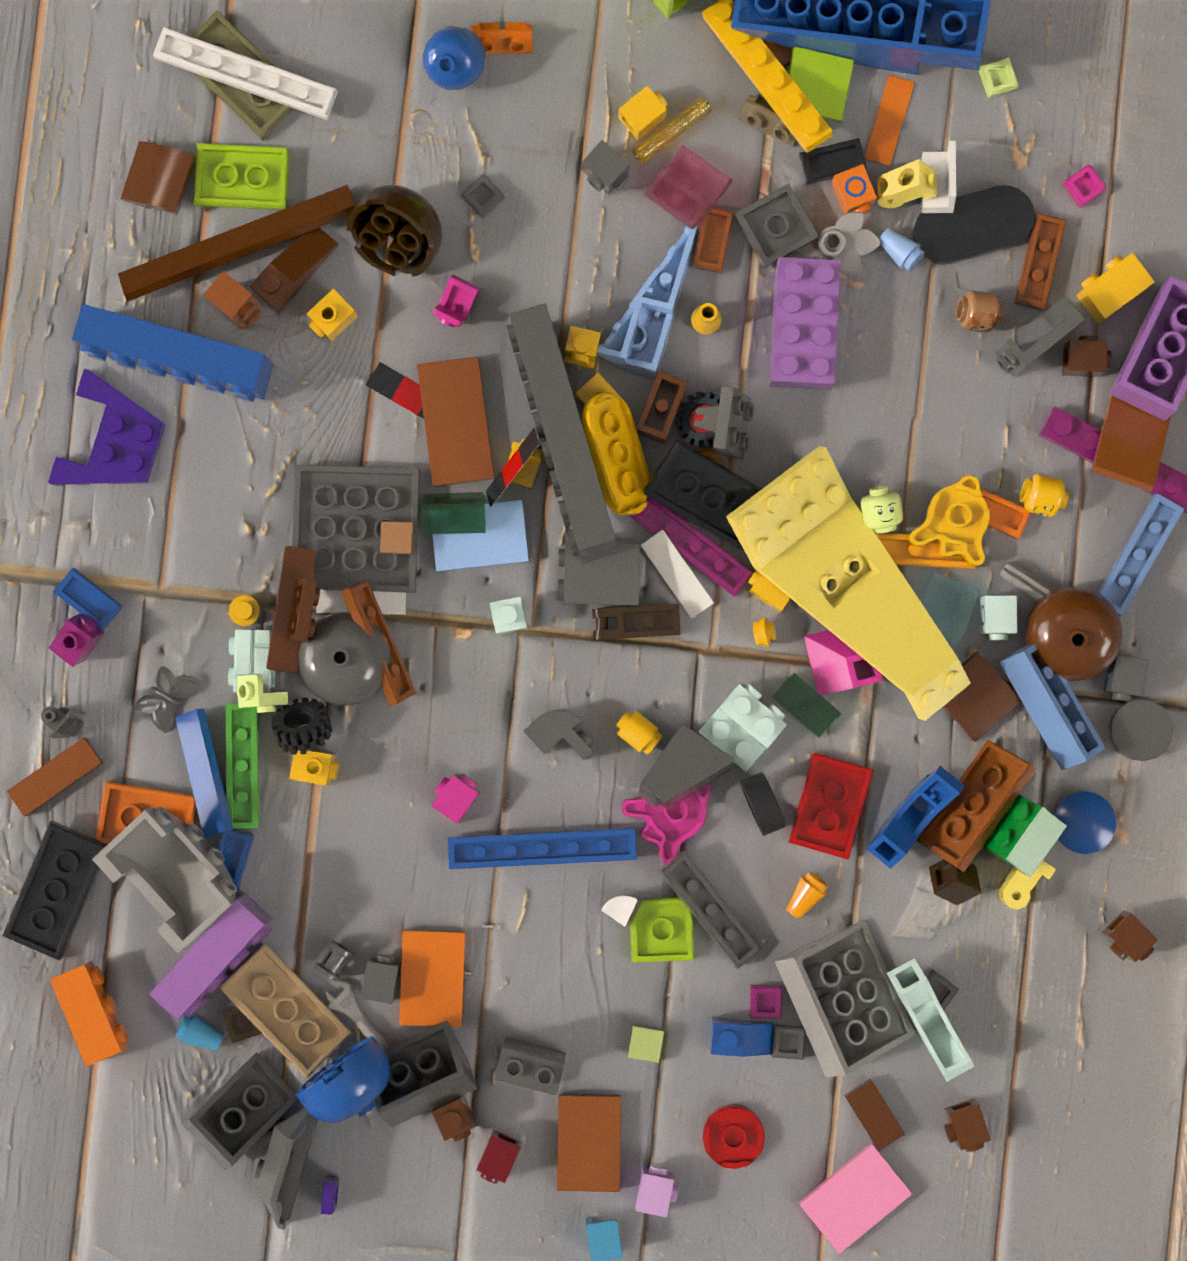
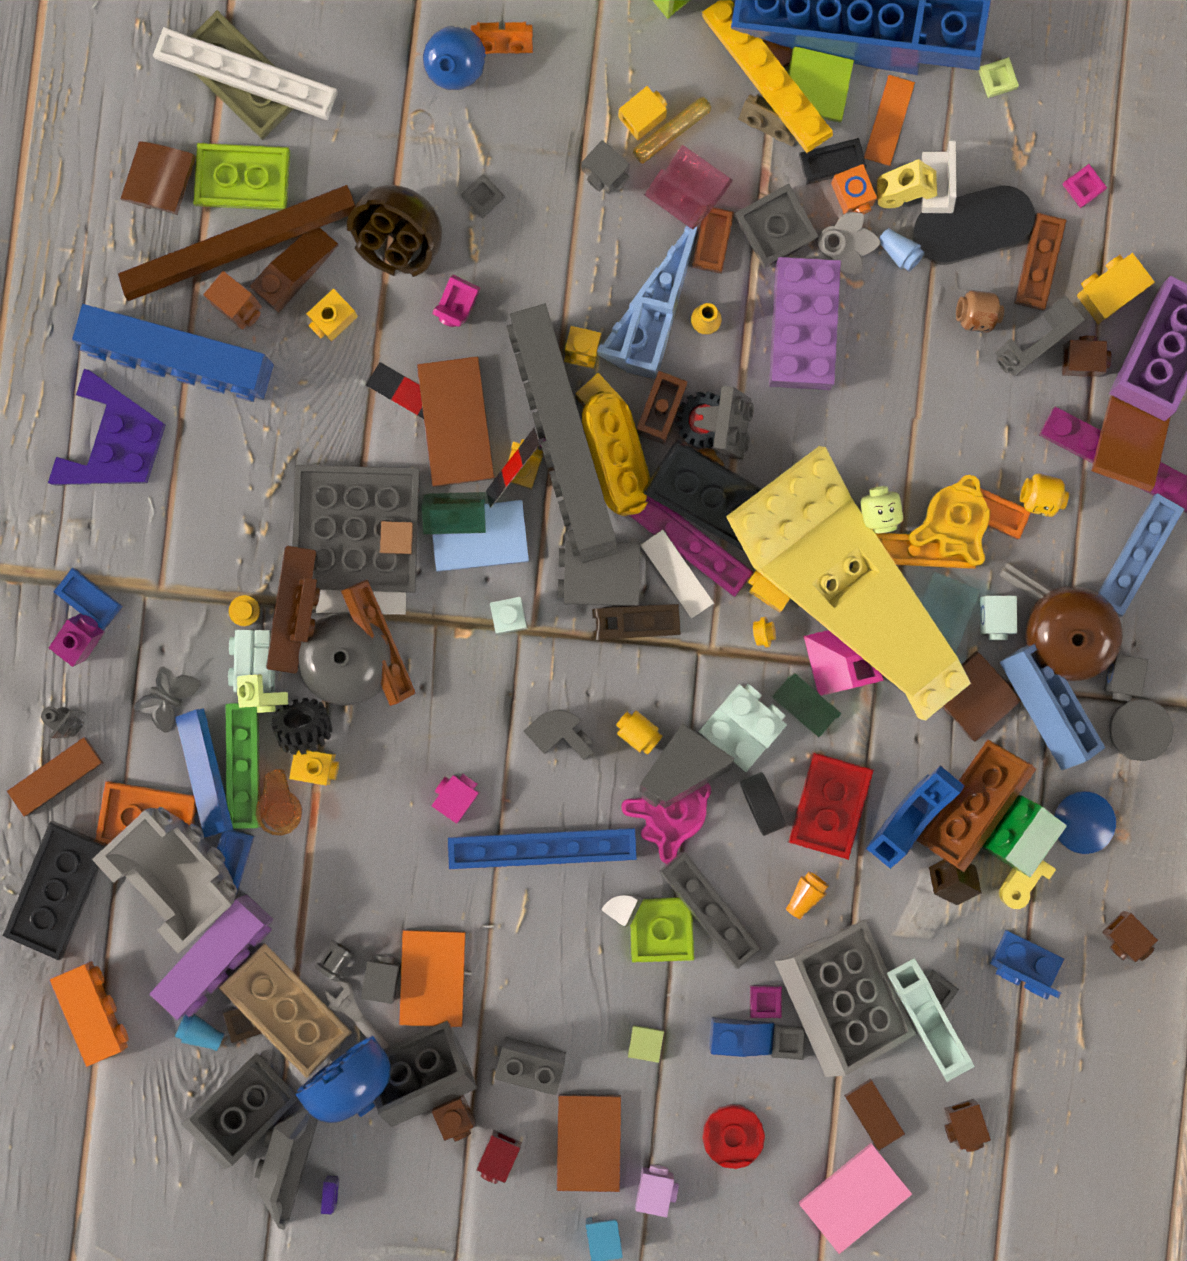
none -> clear orange piece [255,769,302,836]
none -> blue bracket [990,930,1064,1000]

